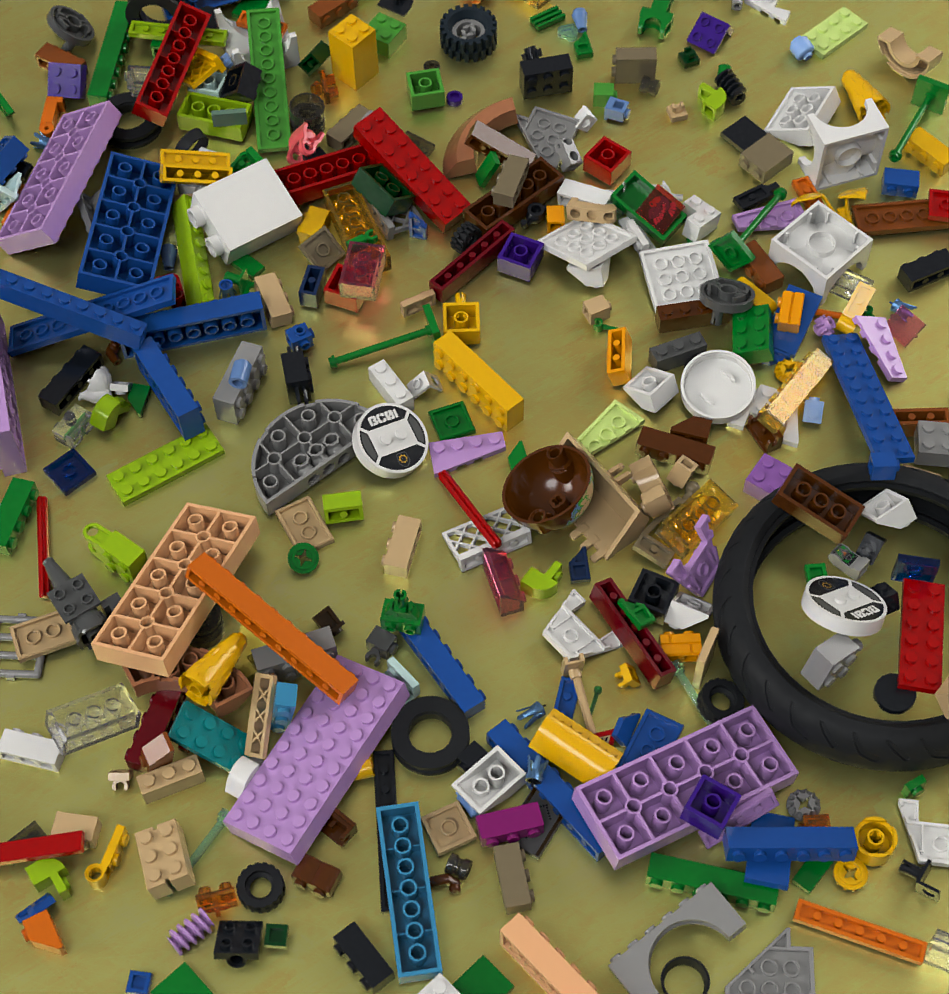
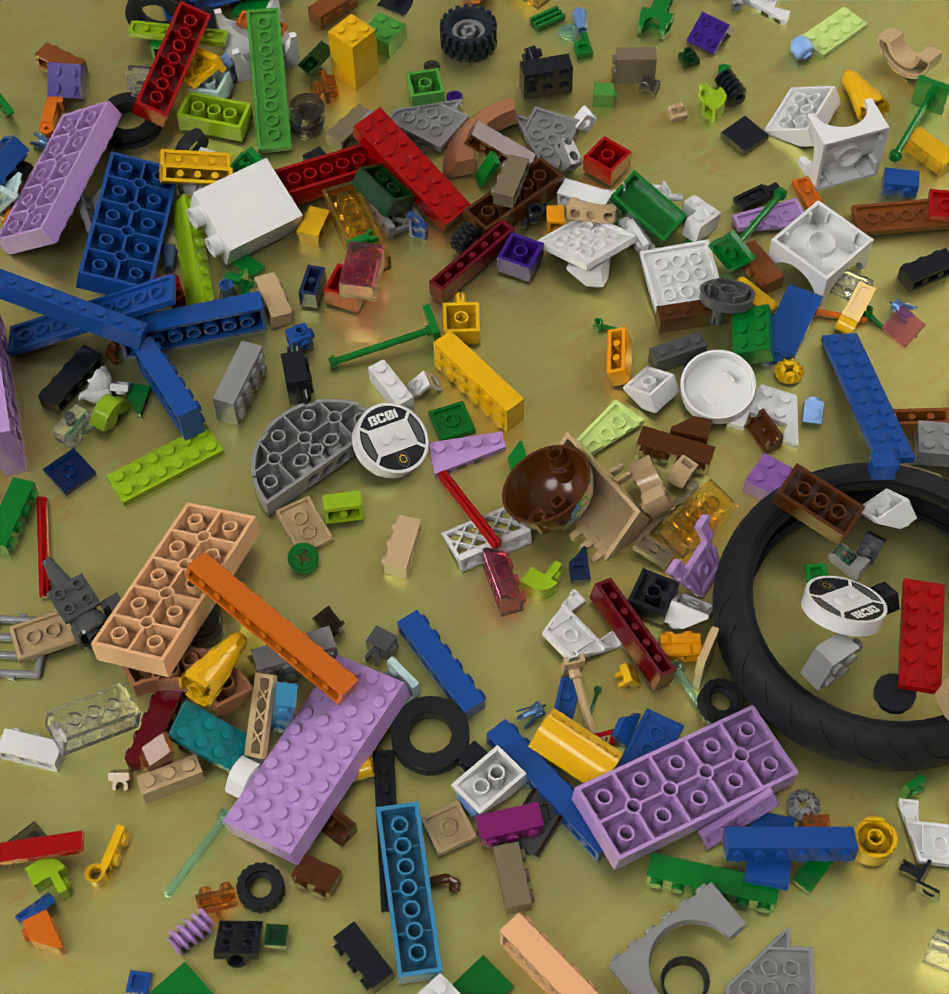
dark grey piece [47,5,95,53] -> none
tan brick [50,811,102,850] -> none
lime brick [83,523,148,583] -> none
green brick [87,0,132,106] -> none
tan piece [134,818,196,900] -> none
sand green tile [211,108,248,127] -> none
black brick [220,61,262,103] -> none
medium blue brick [228,359,252,389] -> none
coral piece [286,122,325,165] -> none
dark tan tile [298,226,347,270] -> none
green brick [380,589,425,635] -> none
tan plate [400,289,436,318] -> none
clear smoke wheel [444,853,473,881] -> none
flat silver piece [525,755,549,787] -> none
tan brick [582,294,612,326] -> none
medium blue brick [604,96,631,123] -> none
green tile [617,598,656,631] -> none
clear red tile [636,184,685,234] -> none
dark purple brick [680,774,742,840] -> none
dark tan brick [739,133,794,184] -> none
clear yellow brick [757,348,833,434] -> none
light orange brick [774,290,805,333] -> none
yellow plant [791,187,868,224] -> none
orange plate [792,898,928,966] -> none
lavender gear [813,315,836,337] -> none
yellow gear [833,858,868,891] -> none
lavender wing [852,315,907,382] -> none
clear blue tile [891,554,940,583] -> none
none -> light grey wing [389,99,469,152]

